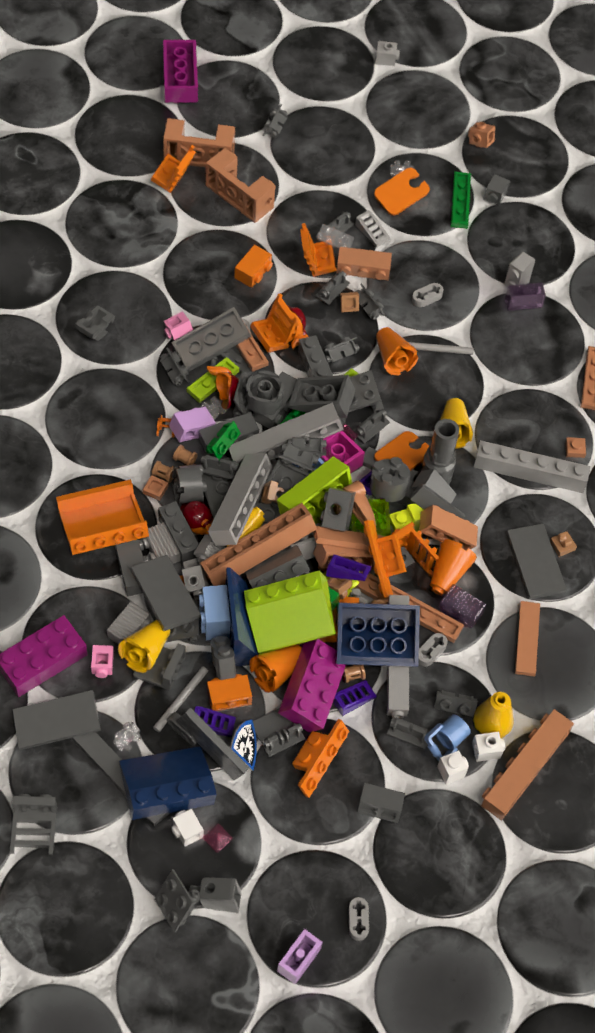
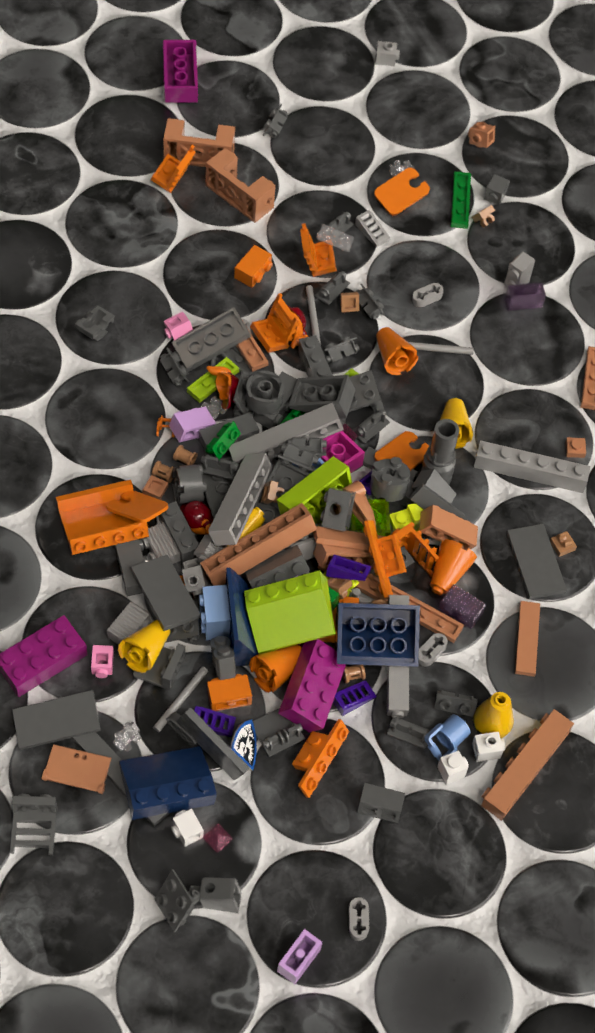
nougat brick [336,247,392,280] -> none
none -> nougat door [42,744,111,794]
none -> orange piece [106,491,169,523]
none -> light grey bar [306,285,321,345]
none -> medium nougat tile [472,205,495,227]

